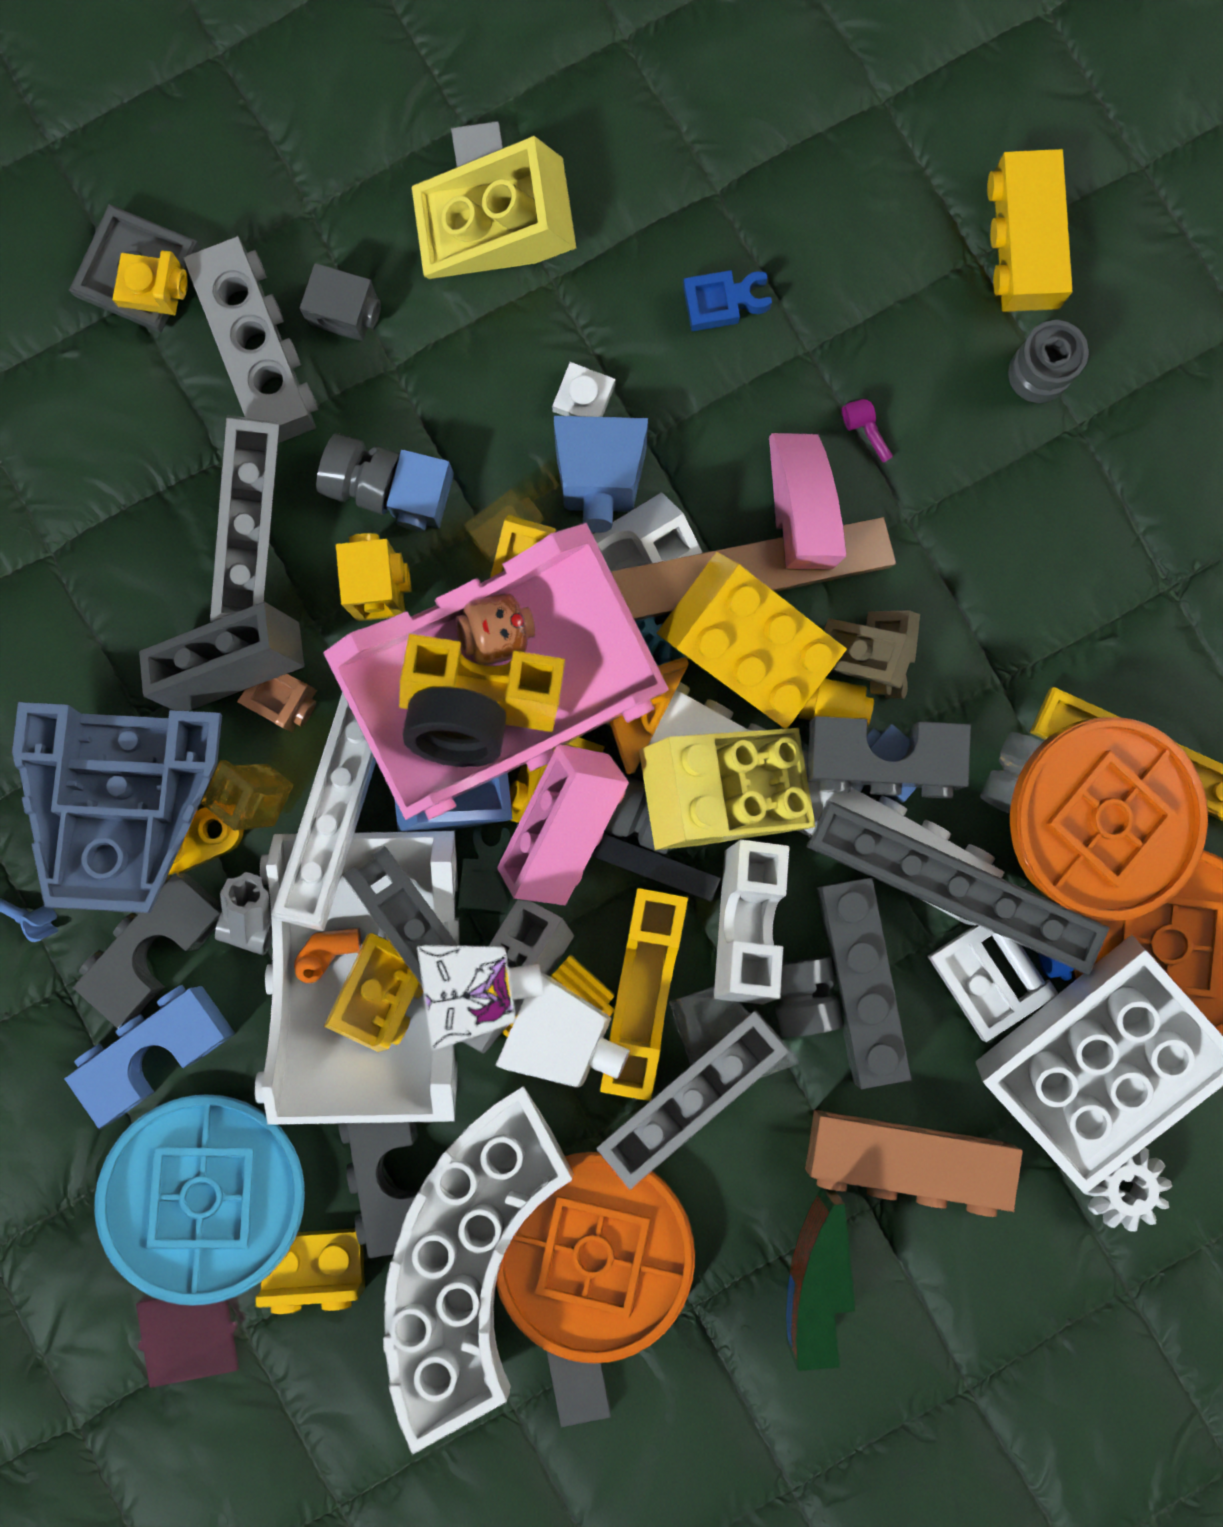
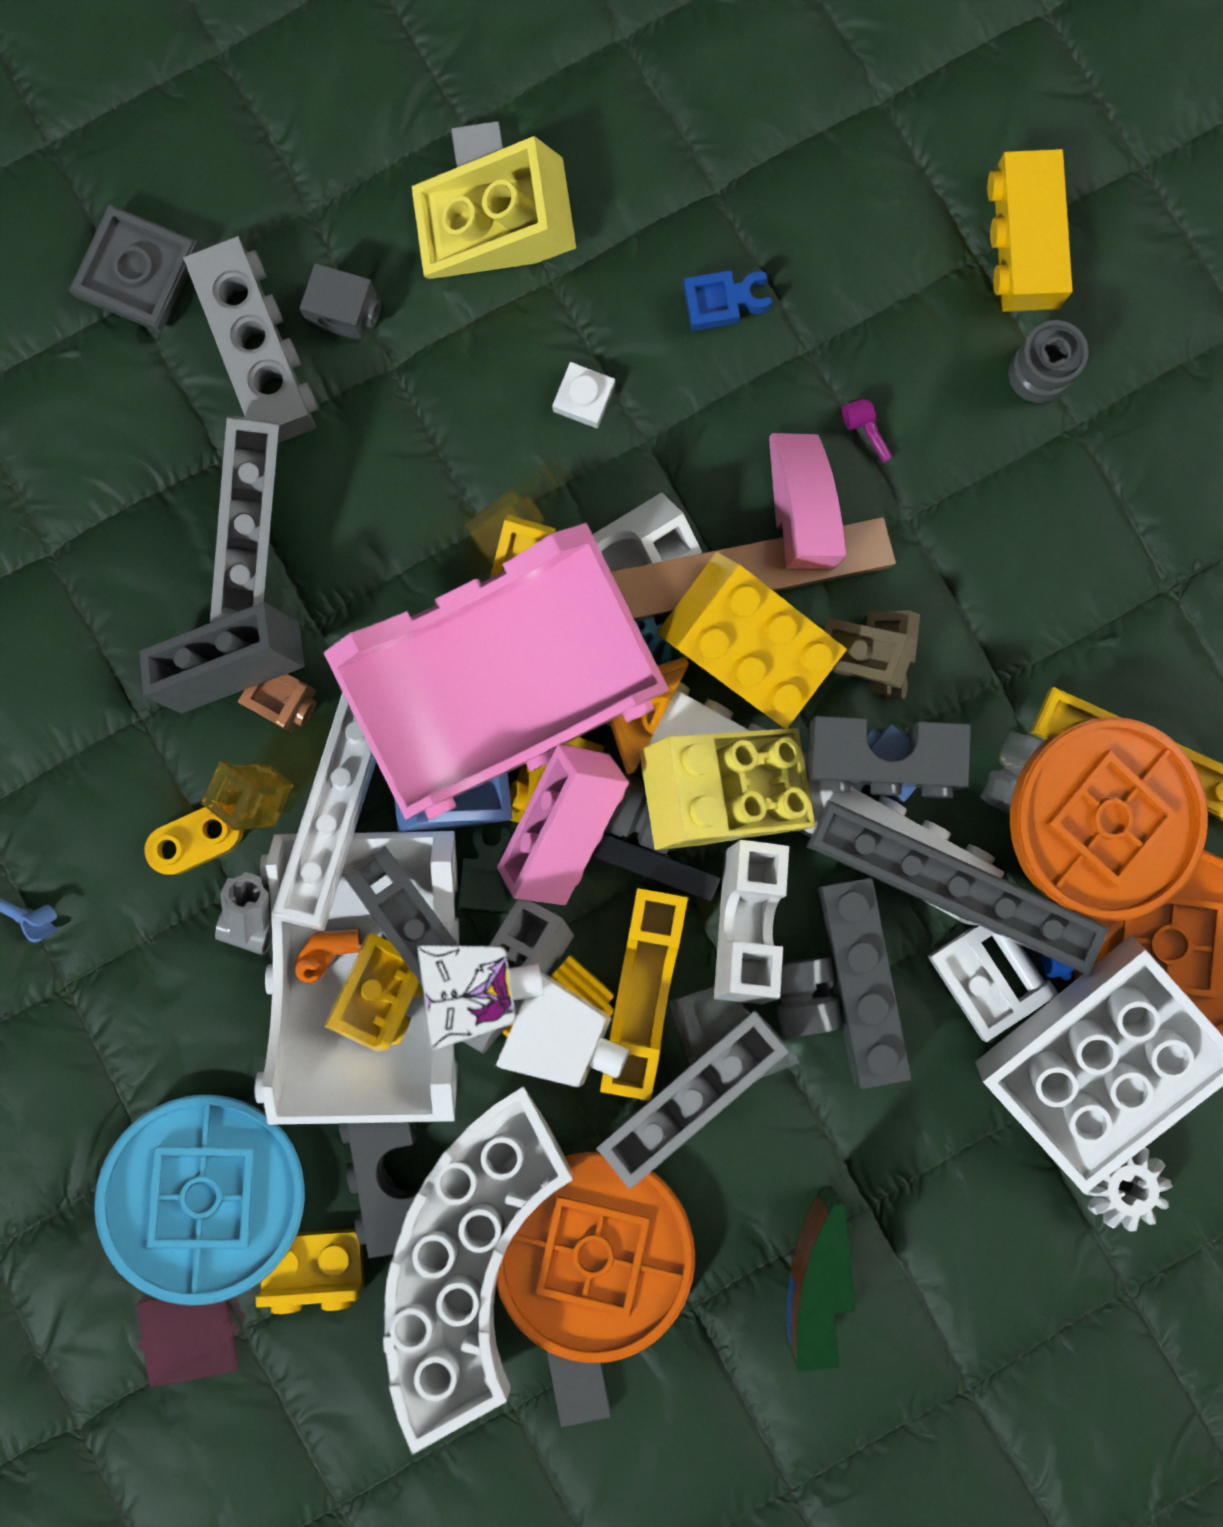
sand blue wedge [12,702,222,913] -> none
medium blue arch [64,985,236,1129] -> none
dark grey arch [73,873,222,1028] -> none
yellow bracket [112,250,188,315] -> none
dark grey wheel [316,433,400,515] -> none
yellow brick [336,533,411,621] -> none
medium blue brick [386,449,454,532] -> none
yellow arch [399,634,565,732] -> none
black tyre [403,687,506,767] -> none
nougat head [456,594,535,665] -> none
medium blue torso [554,416,648,533] -> none
yellow brick [798,678,874,727] -> none
nougat brick [805,1110,1023,1217] -> none

